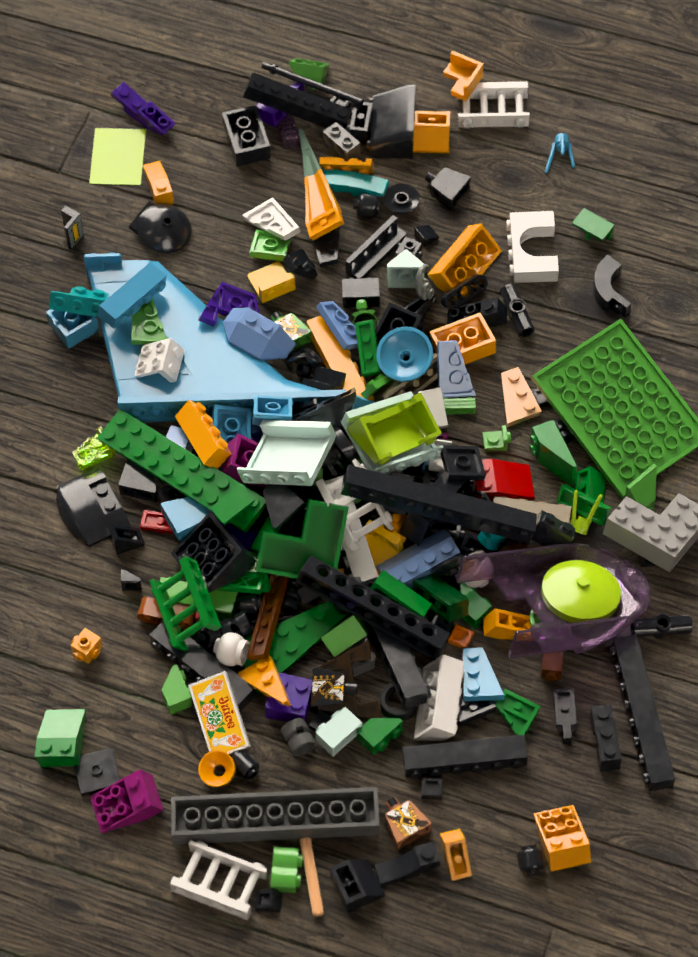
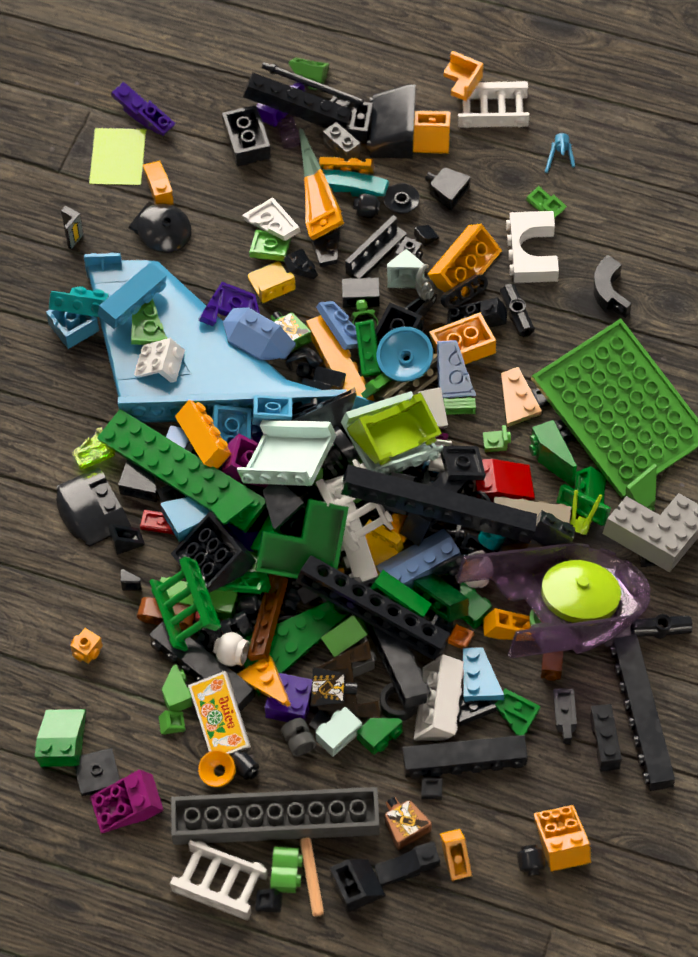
panel [572,208,614,241] -> none
none -> bright green slope [159,710,186,734]
none -> bright green slope [526,186,567,219]

